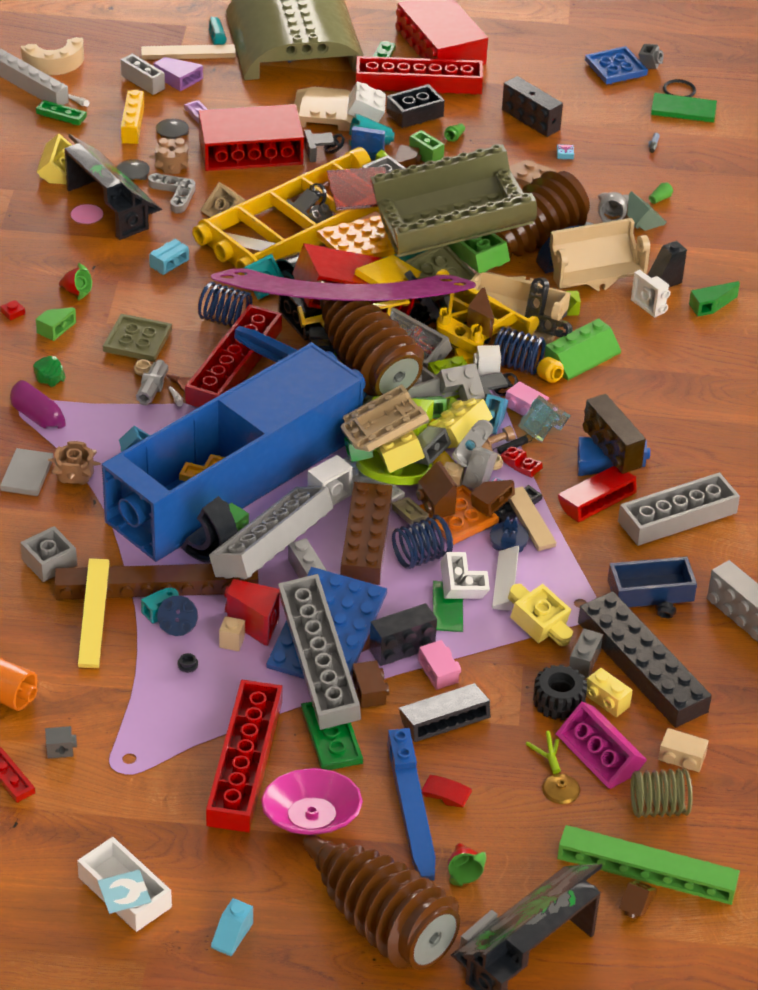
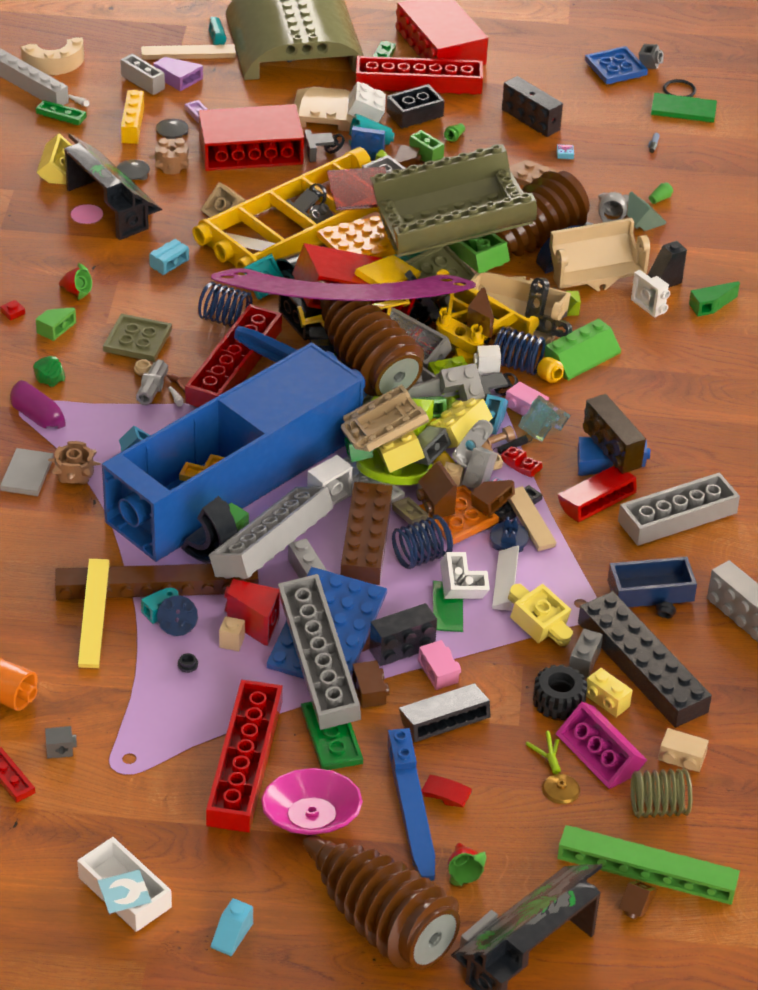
light grey brick [20,526,77,582] -> none
light grey beam [148,173,195,213] -> none

